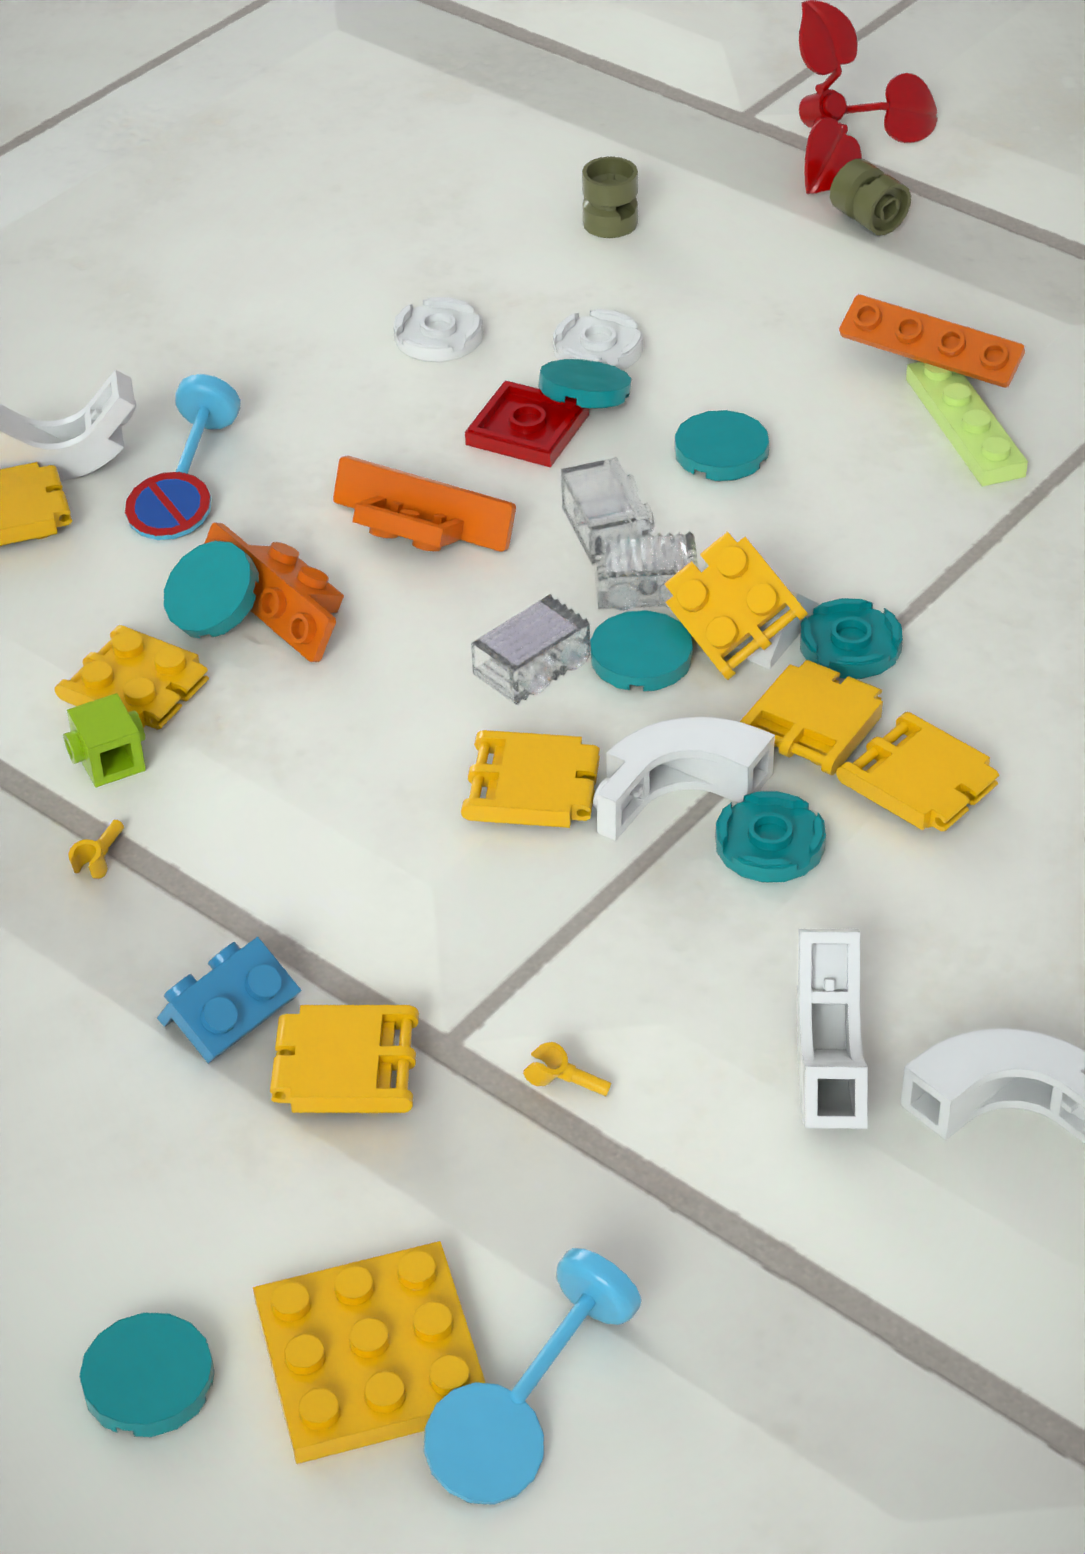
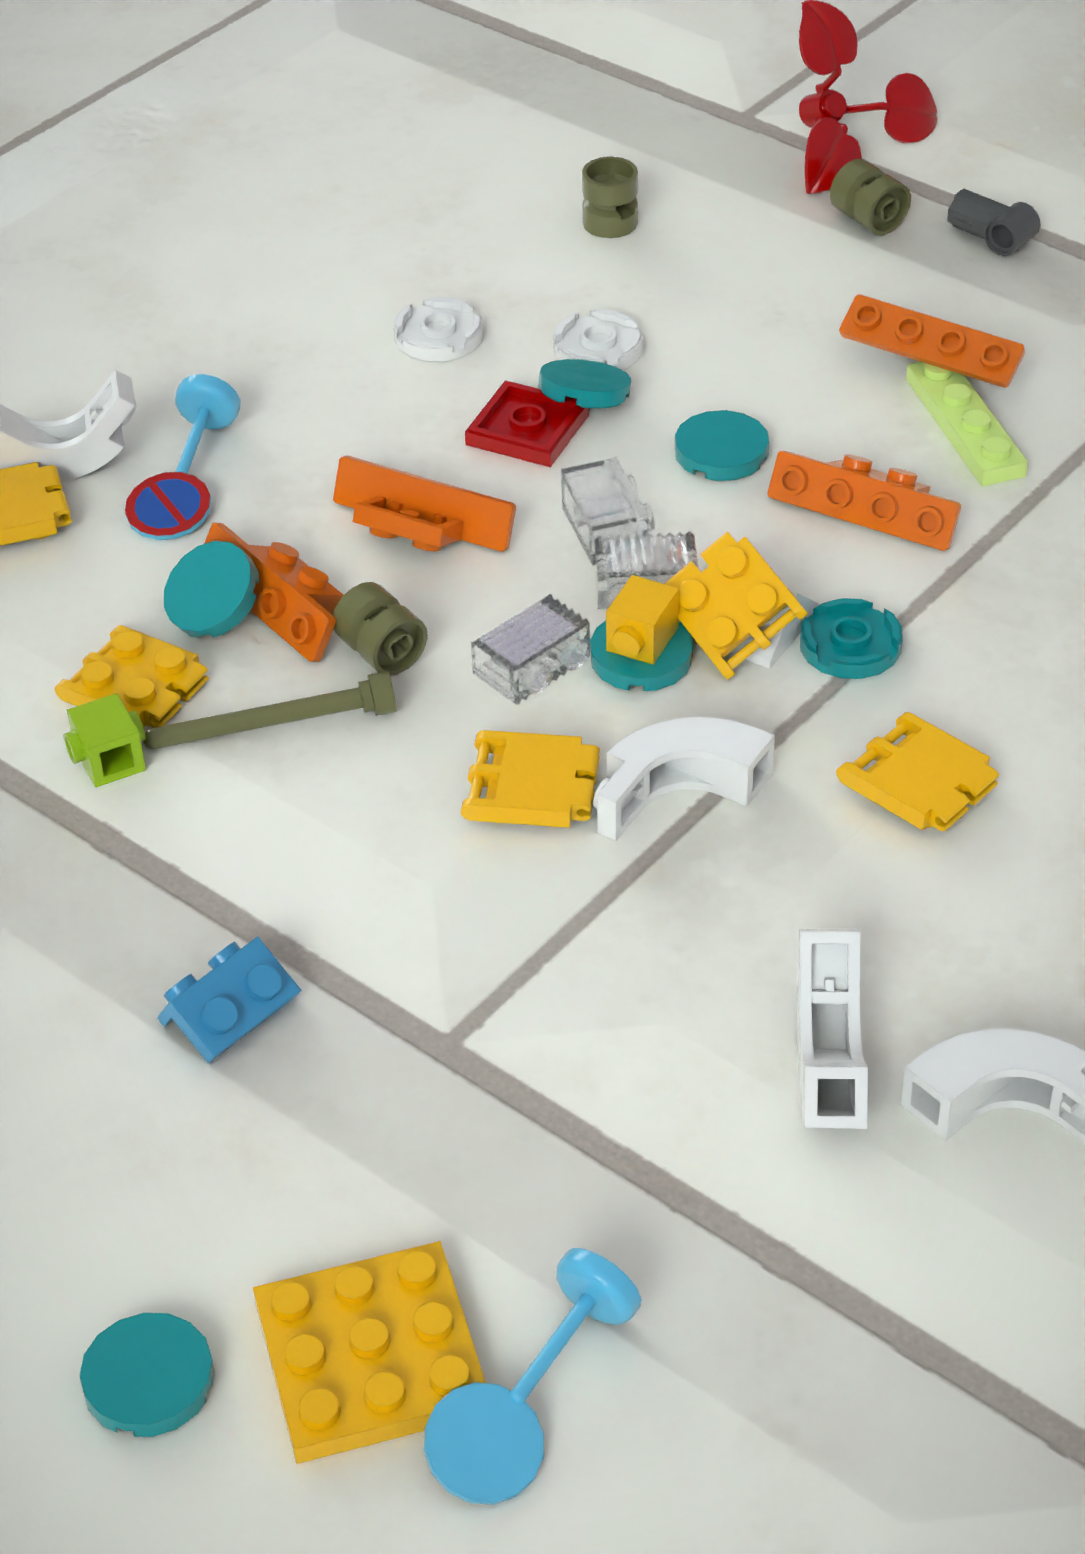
yellow hand [68,820,124,879] -> none
yellow plate [270,1005,419,1113] -> none
yellow hand [523,1042,612,1097] -> none
teal tile [715,791,826,882] -> none
yellow plate [740,660,883,775] -> none
none -> olive piece [143,671,396,749]
none -> olive wheel [333,582,428,676]
none -> yellow brick [606,575,679,665]
none -> orange bracket [767,451,961,551]
none -> dark grey piece [947,188,1041,256]

